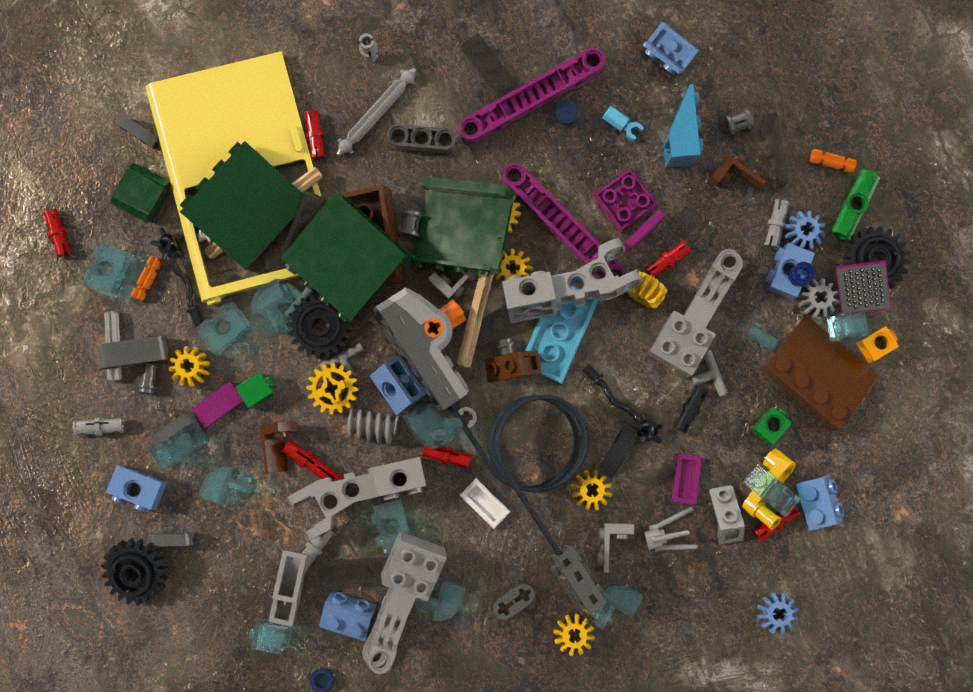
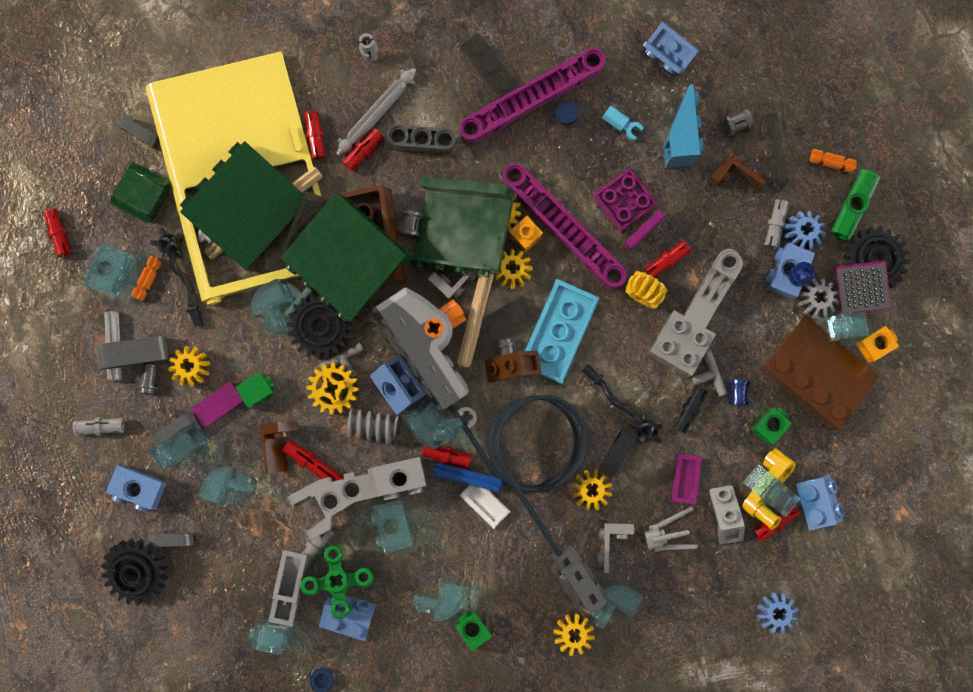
clear light blue brick [196,302,255,356] -> none
light grey brick [362,531,447,674] -> none
dark grey beam [493,583,535,620] -> none
light grey brick [502,238,643,323] -> none
clear light blue pin [746,324,778,352] -> none
none -> green gear [300,545,374,619]
none -> red pin [342,128,385,172]
none -> blue axle [433,463,503,492]
none -> green brick [455,611,492,652]
none -> light orange brick [509,216,543,253]
none -> clear blue bush [727,380,751,406]

